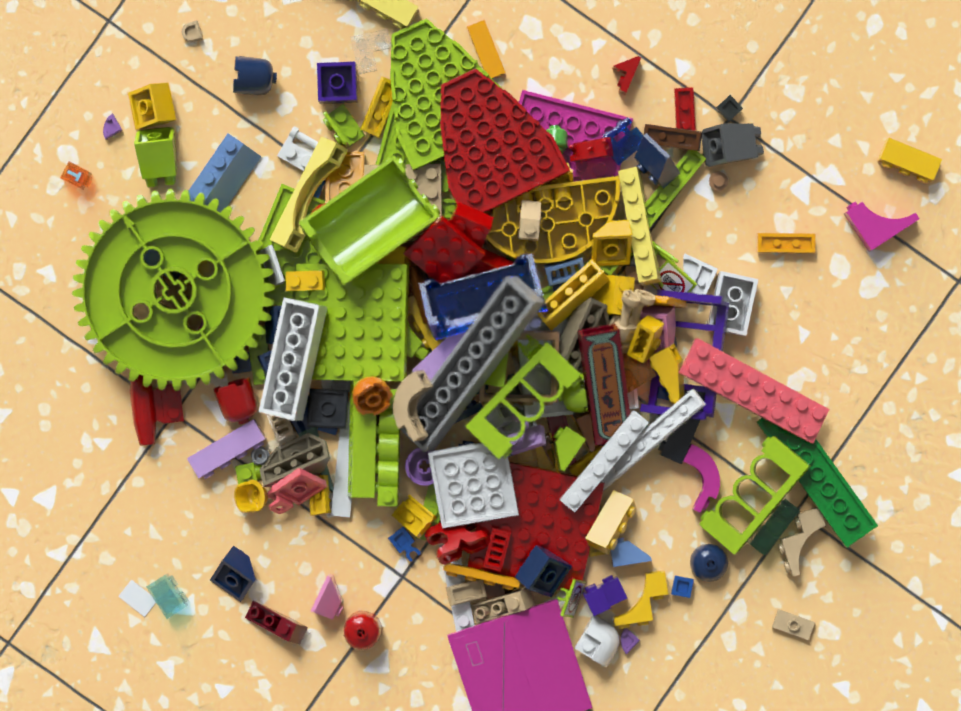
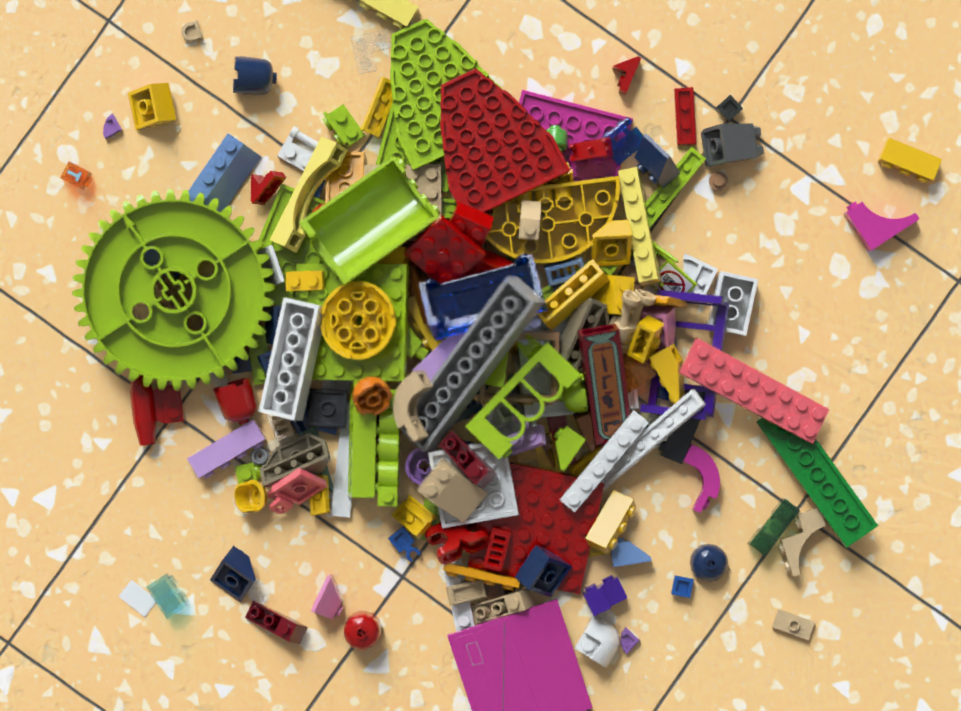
lime hips [134,127,177,187] -> none
dark purple brick [317,61,358,104] -> none
light orange tile [467,20,505,79] -> none
piece [557,579,586,618] -> none
yellow arch [613,570,668,629] -> none
reddish brown plate [643,124,703,151] -> none
lime fence [699,436,811,555] -> none
light orange plate [757,233,815,253] -> none
none -> red slope [251,171,287,205]
none -> yellow brick [321,281,396,360]
none -> tan slope [417,457,488,523]
none -> dark red slope [439,431,497,488]

